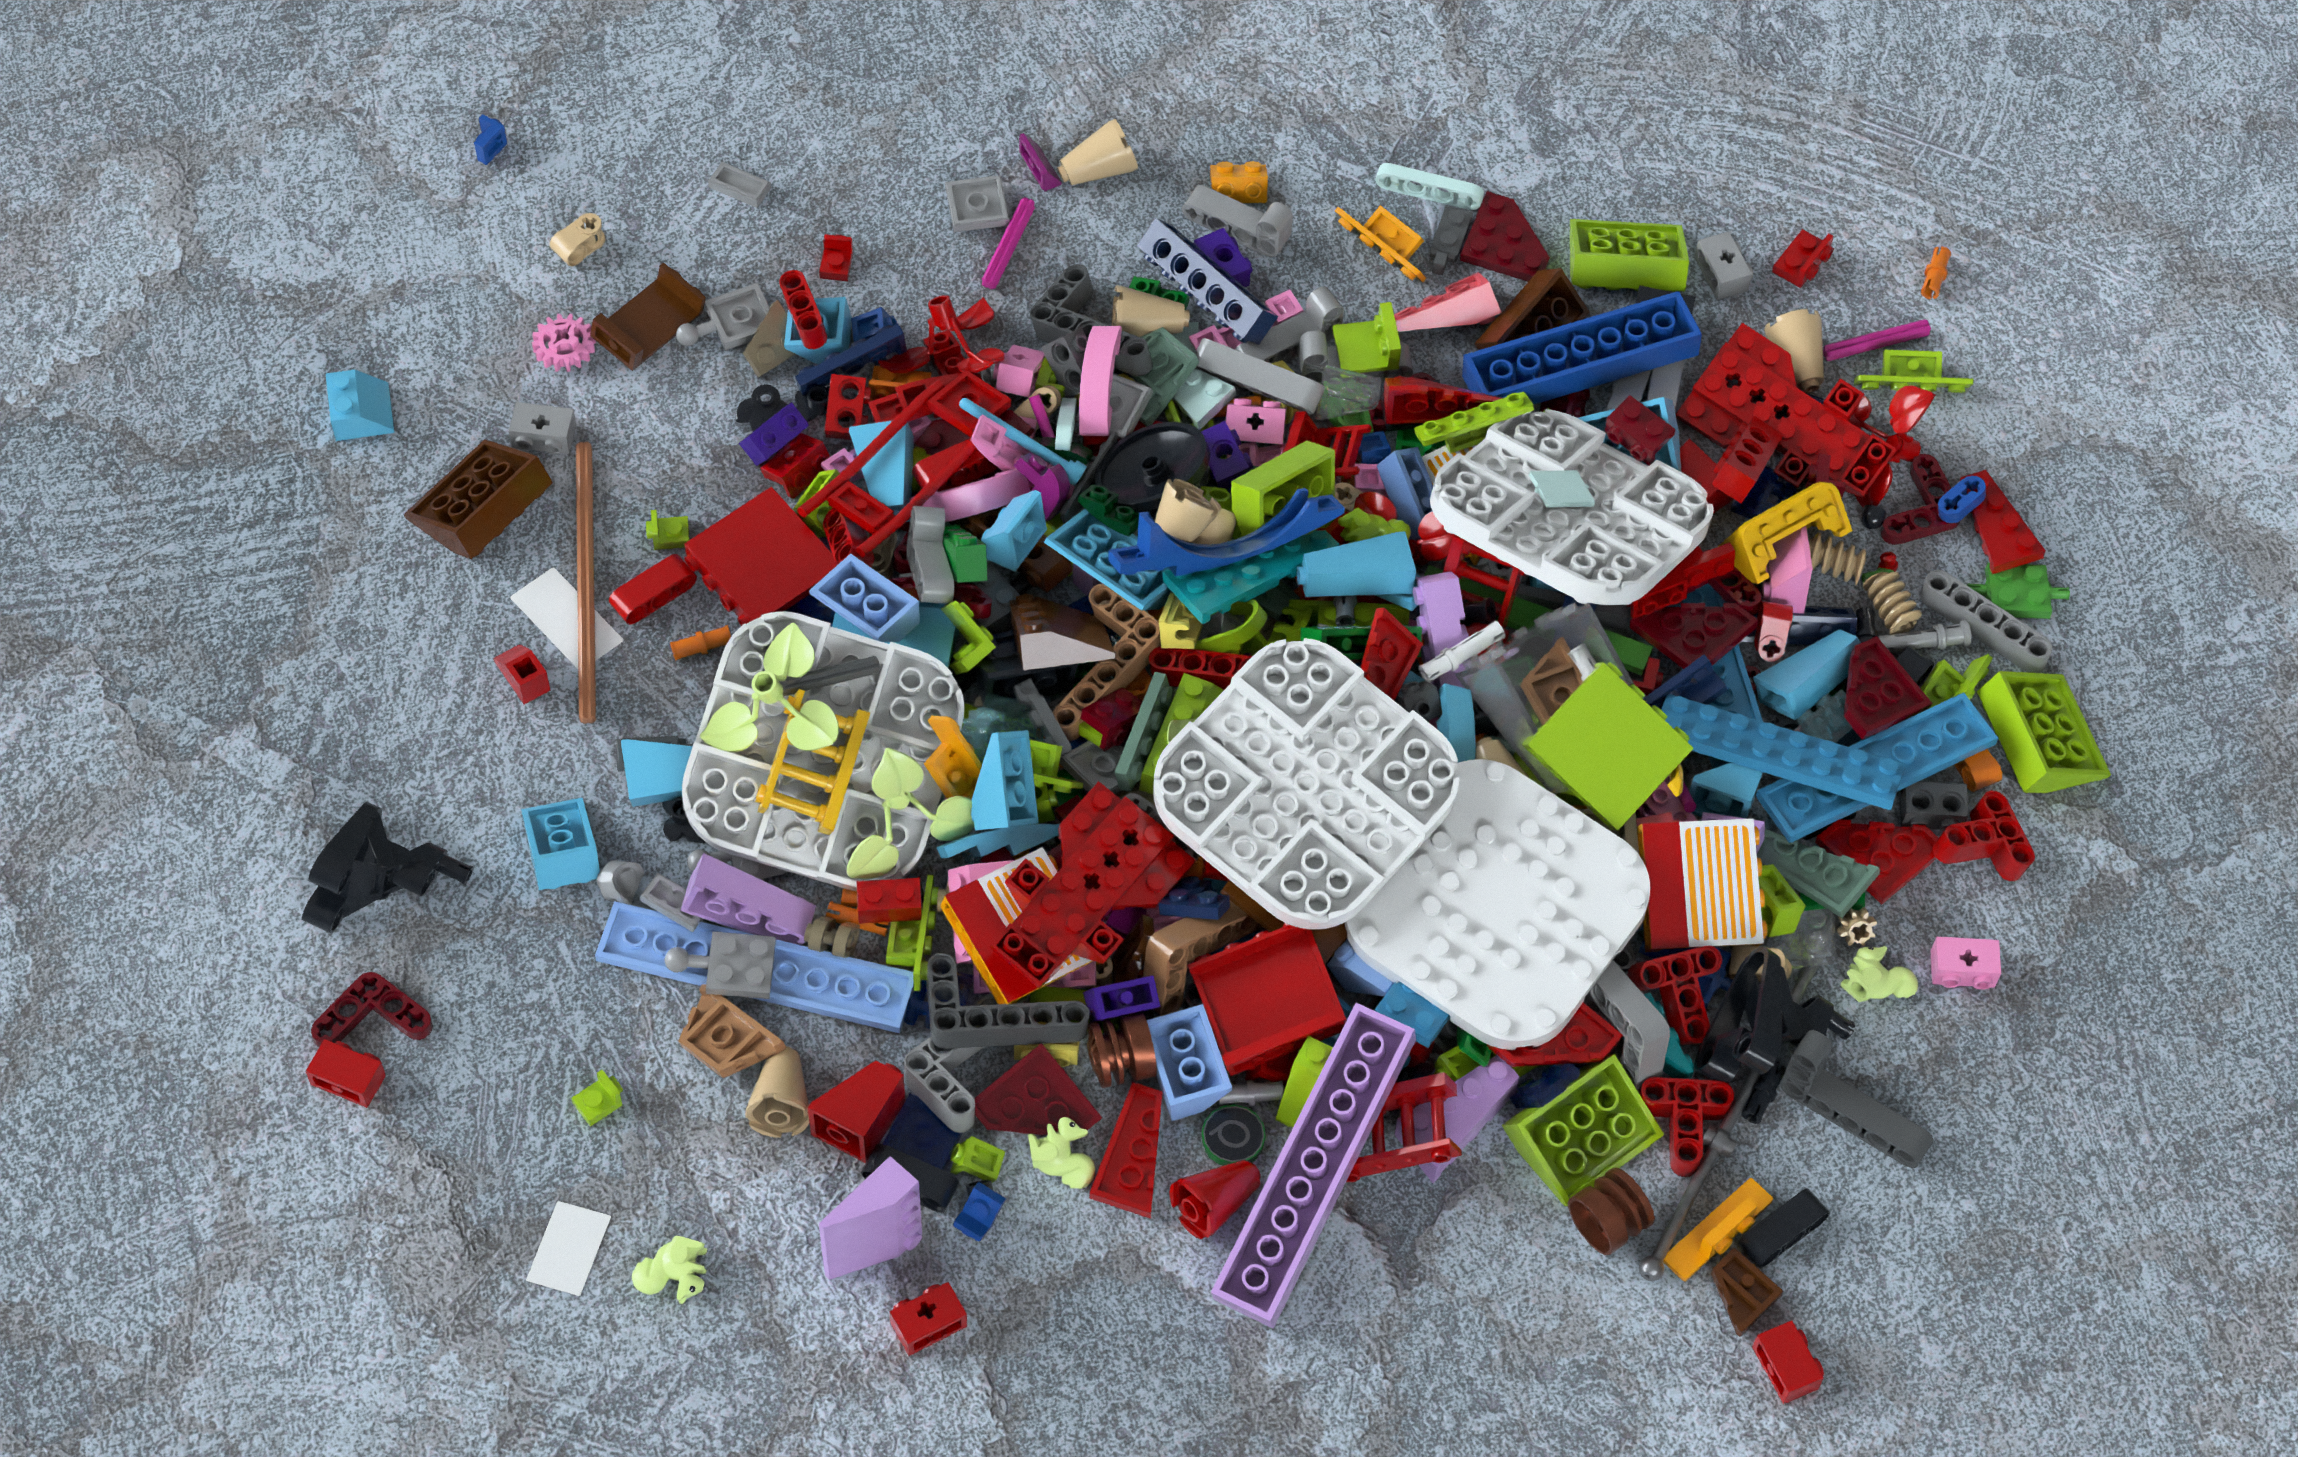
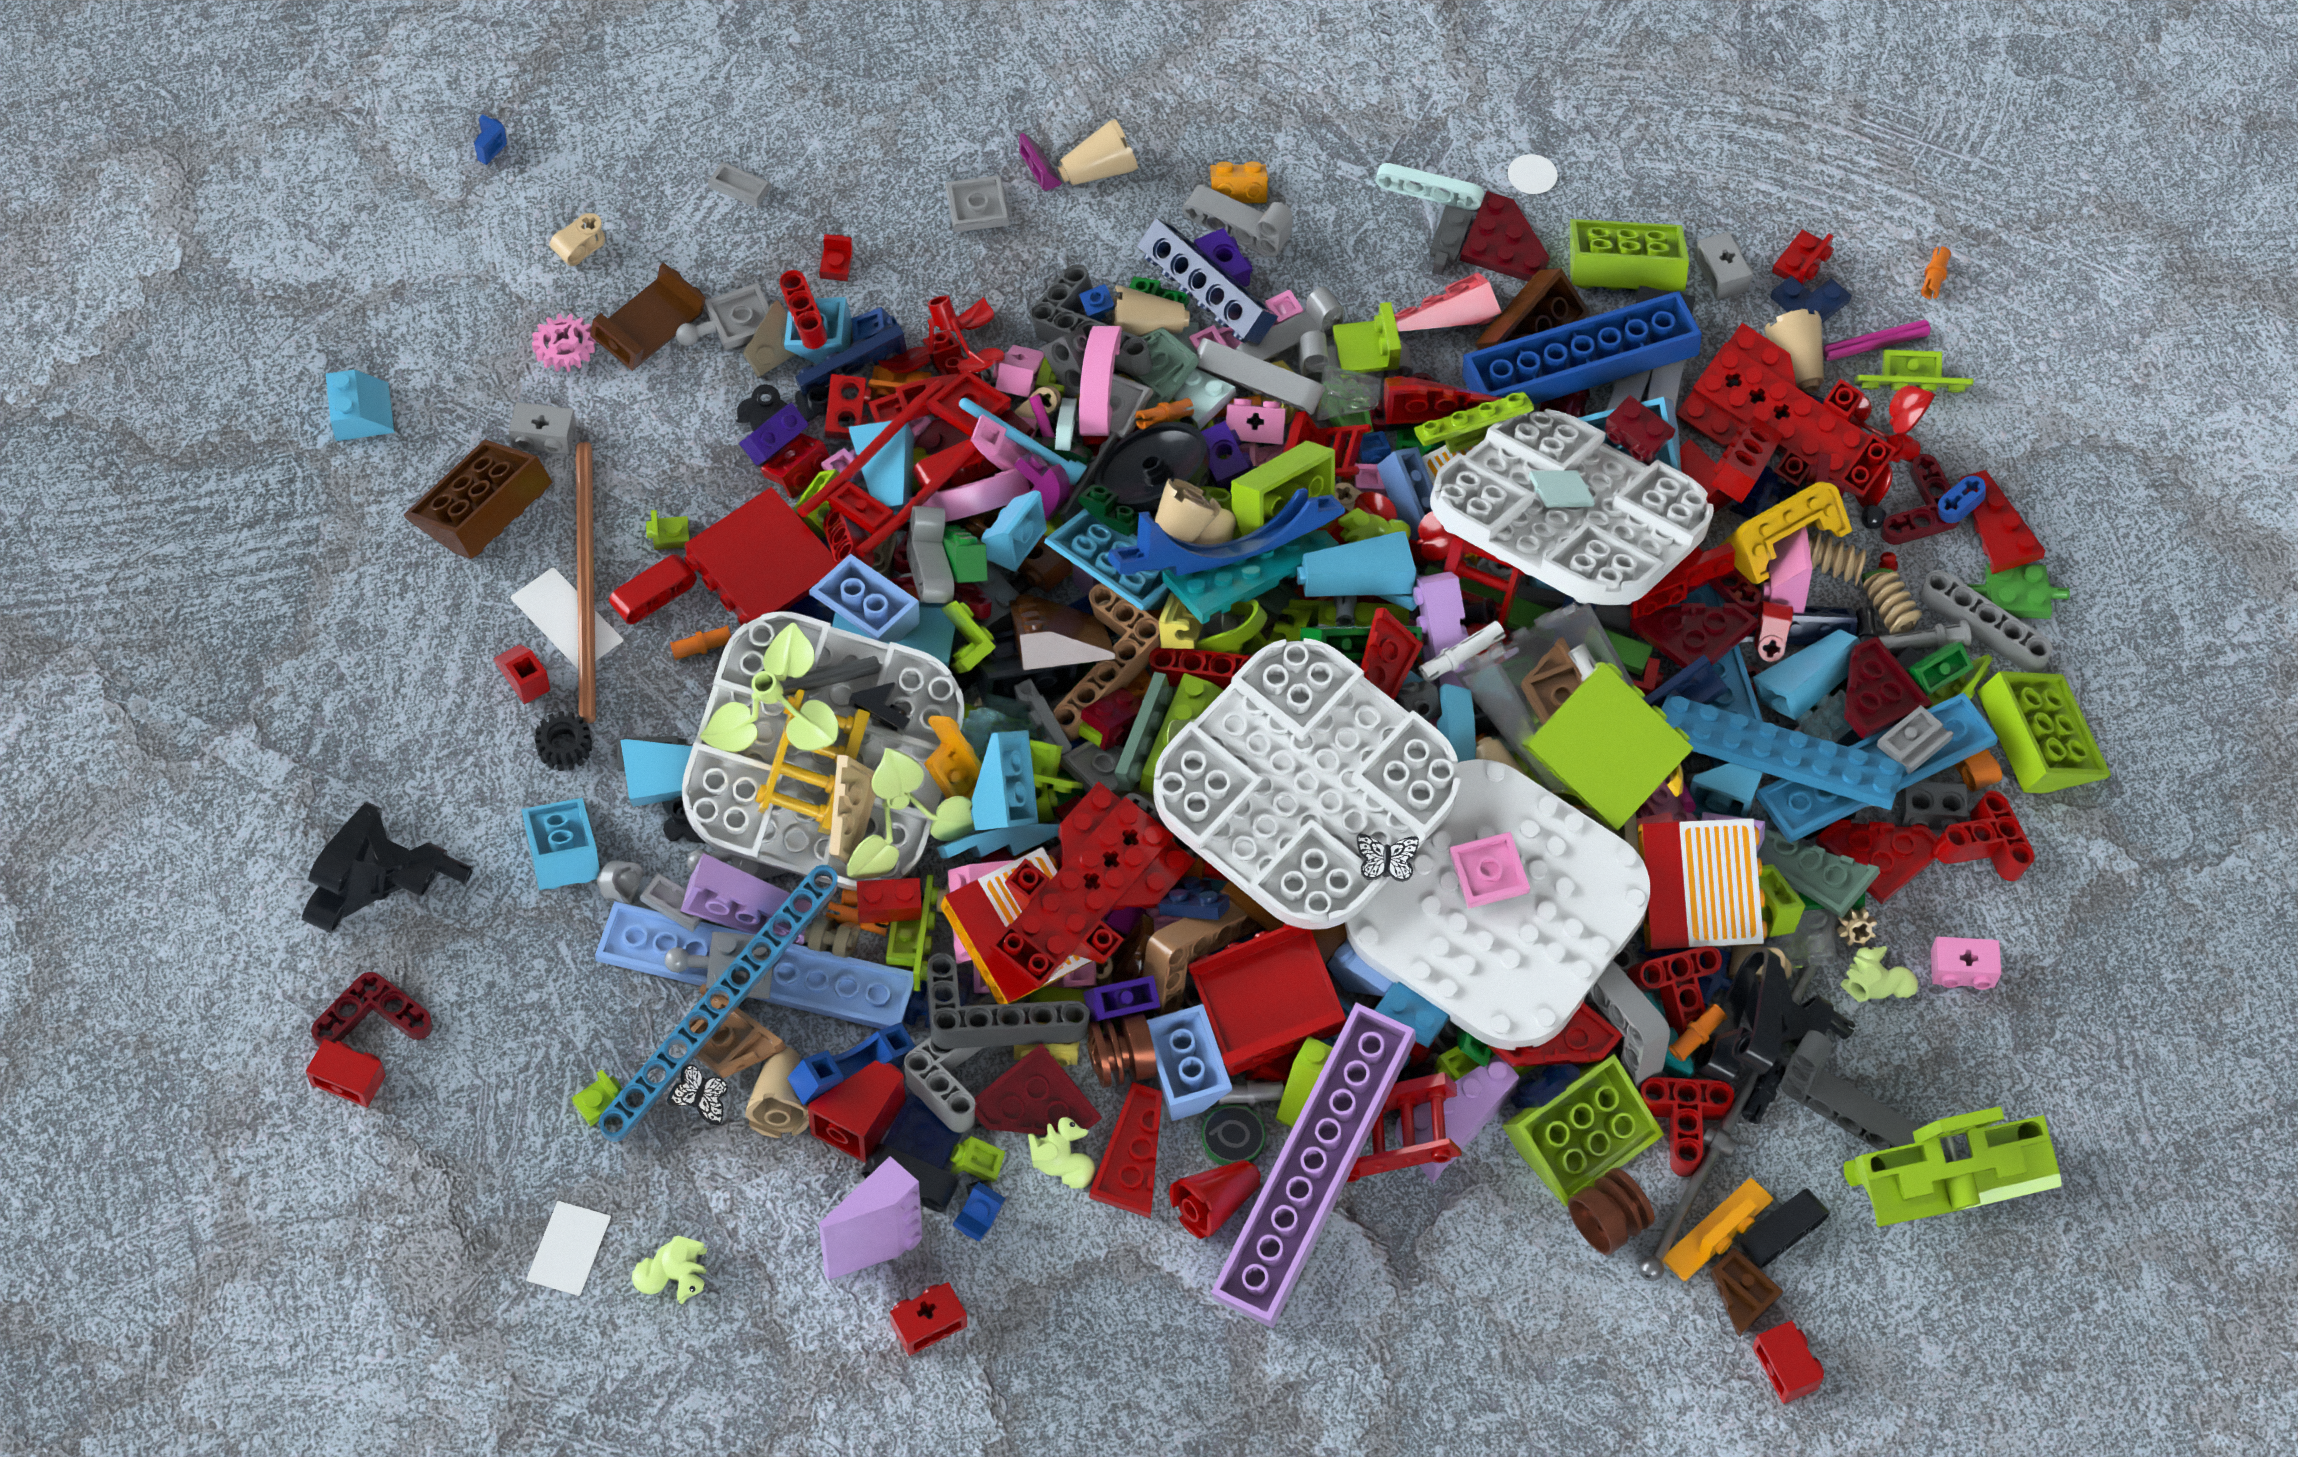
dark pink axle [982,197,1035,290] -> none
light orange bracket [1335,205,1426,283] -> none
none -> black tyre [535,711,592,771]
none -> dark azure beam [599,865,838,1142]
none -> black animal [667,1064,728,1125]
none -> blue arch [787,1022,916,1105]
none -> tan wing [829,755,876,864]
none -> black slope [848,682,910,736]
none -> blue bracket [1079,284,1115,322]
none -> orange pin [1135,398,1194,429]
none -> black animal [1357,833,1419,882]
none -> bright pink plate [1449,832,1530,909]
none -> white sticker [1508,154,1558,194]
none -> orange pin [1668,1004,1727,1062]
none -> dark blue plate [1770,276,1852,323]
none -> lime piece [1843,1106,2062,1227]
none -> light grey plate [1877,705,1954,774]
none -> green slope [1905,642,1974,696]

